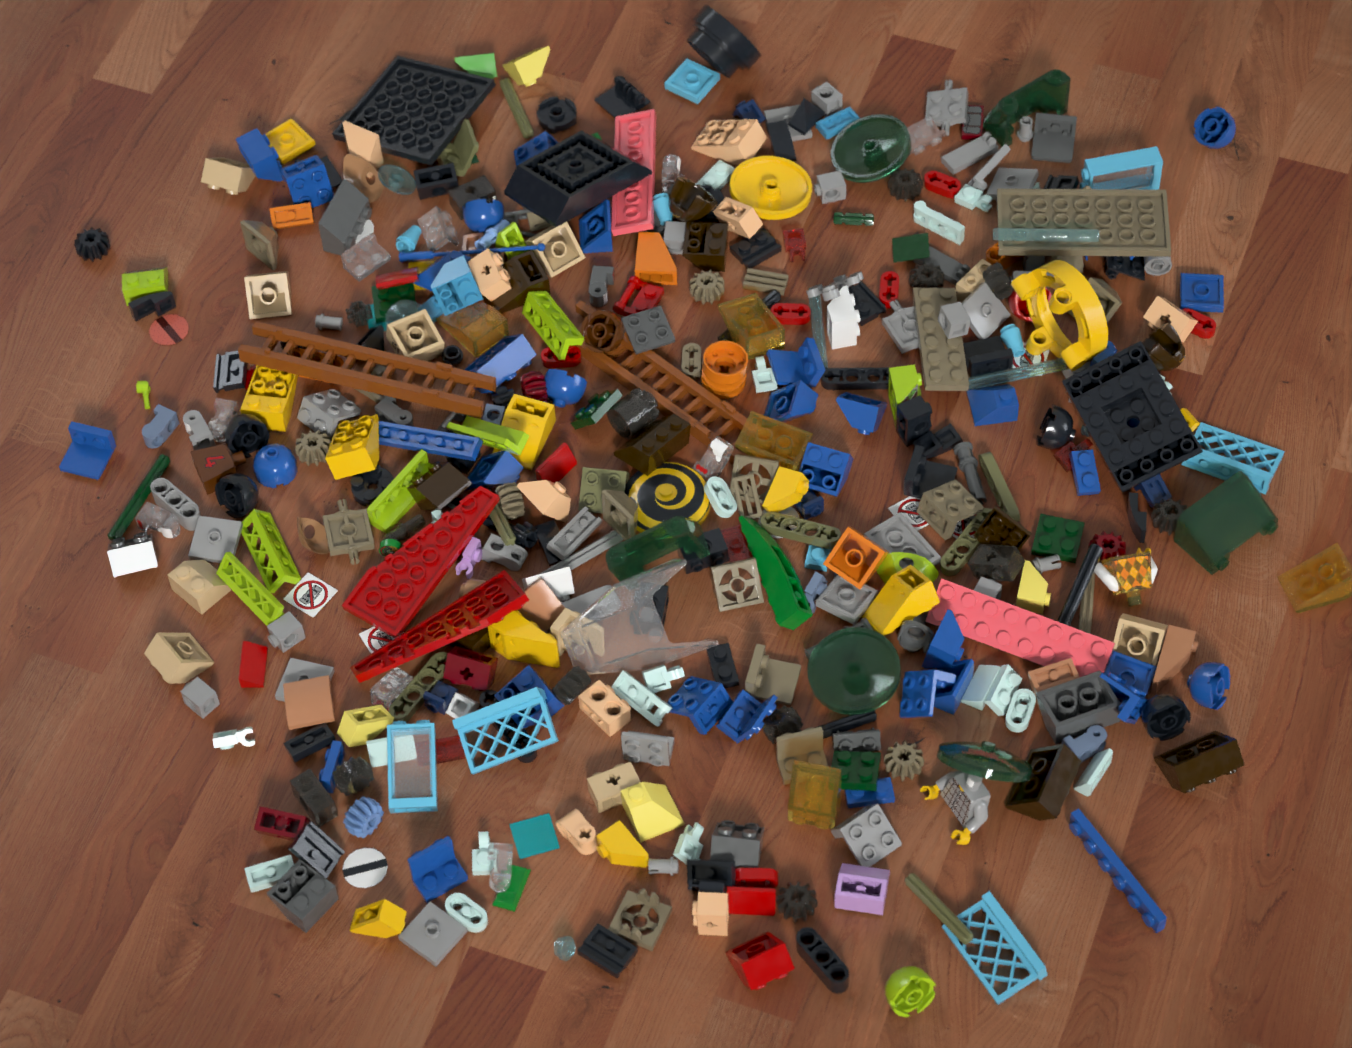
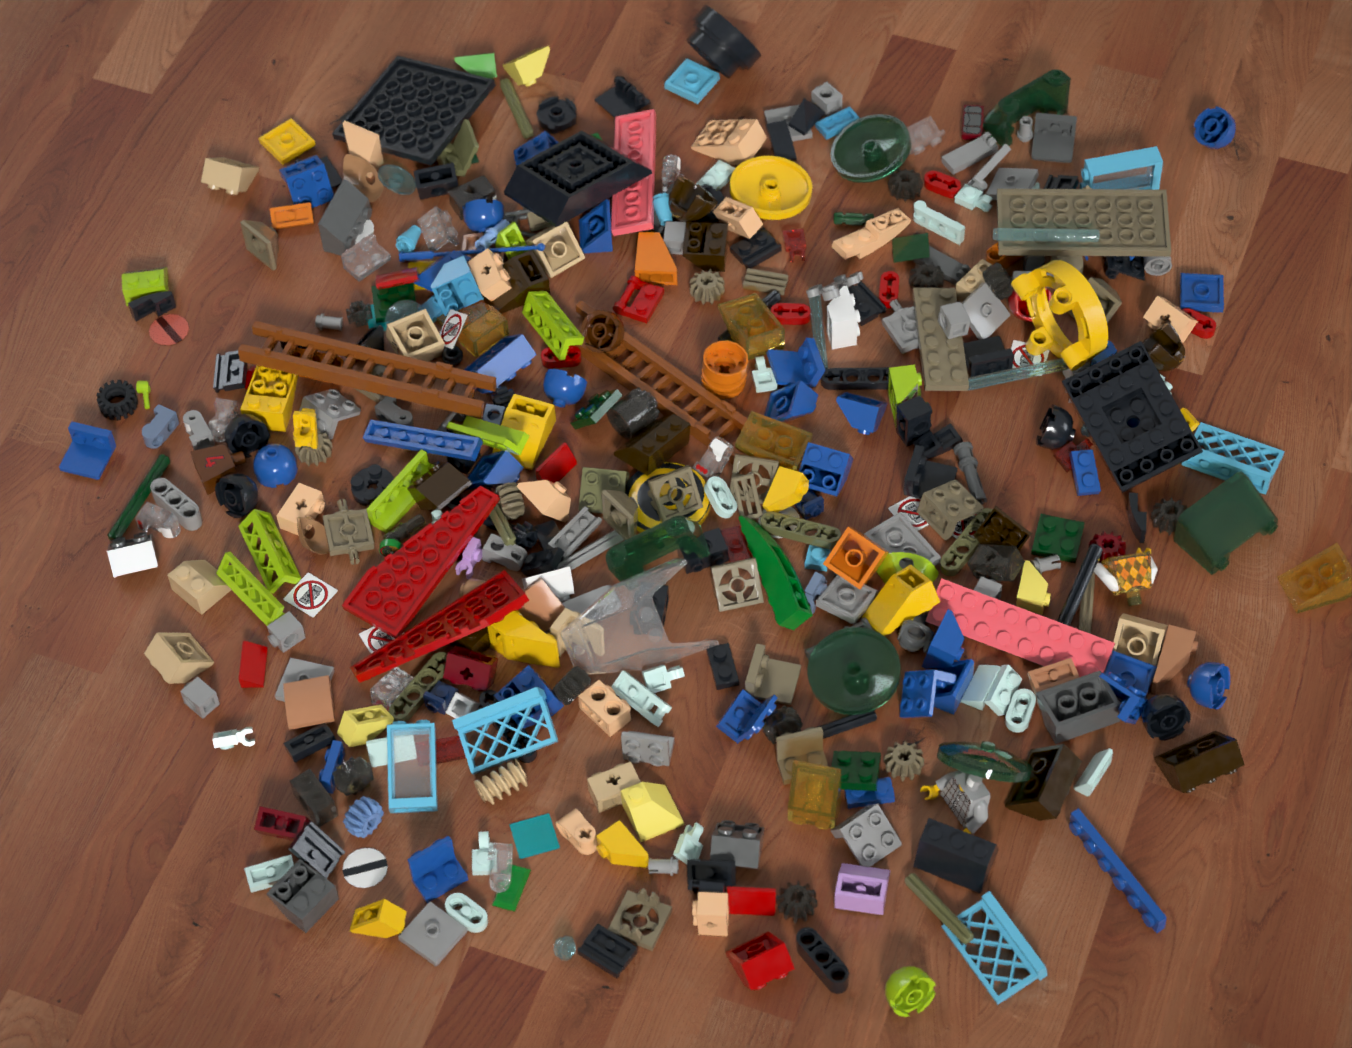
black gear [74,227,110,262] -> none
light grey plate [188,516,243,565] -> none
blue slope [236,128,283,182] -> none
tan slope [244,271,292,319] -> none
yellow slope [325,414,379,480] -> none
dark red gear [520,371,548,403] -> none
dark grey leg [589,265,615,307] -> none
dark grey bracket [621,305,675,354] -> none
blue bracket [667,676,733,735] -> none
dark tan beam [682,343,702,381] -> none
dark blue bracket [732,99,766,124] -> none
red beam [734,868,778,888] -> none
light grey brick [814,170,846,204] -> none
dark grey hinge [832,728,881,752] -> none
light grey plate [925,80,969,136] -> none
blue slope [966,384,1019,426] -> none
olive beam [978,452,1020,522] -> none
medium azure cone [1000,324,1025,357] -> none
sand blue leg [1061,725,1107,763] -> none
dark blue bracket [1134,474,1172,508] -> none
none -> black tyre [96,379,138,421]
none -> light nougat brick [277,483,325,536]
none -> yellow hips [293,408,318,449]
none -> sticker [439,309,468,349]
none -> tan piece [474,759,528,805]
none -> black plate [521,547,565,577]
none -> dark tan piece [647,465,703,523]
none -> light nougat slope [832,208,911,260]
none -> black slope [913,818,999,894]

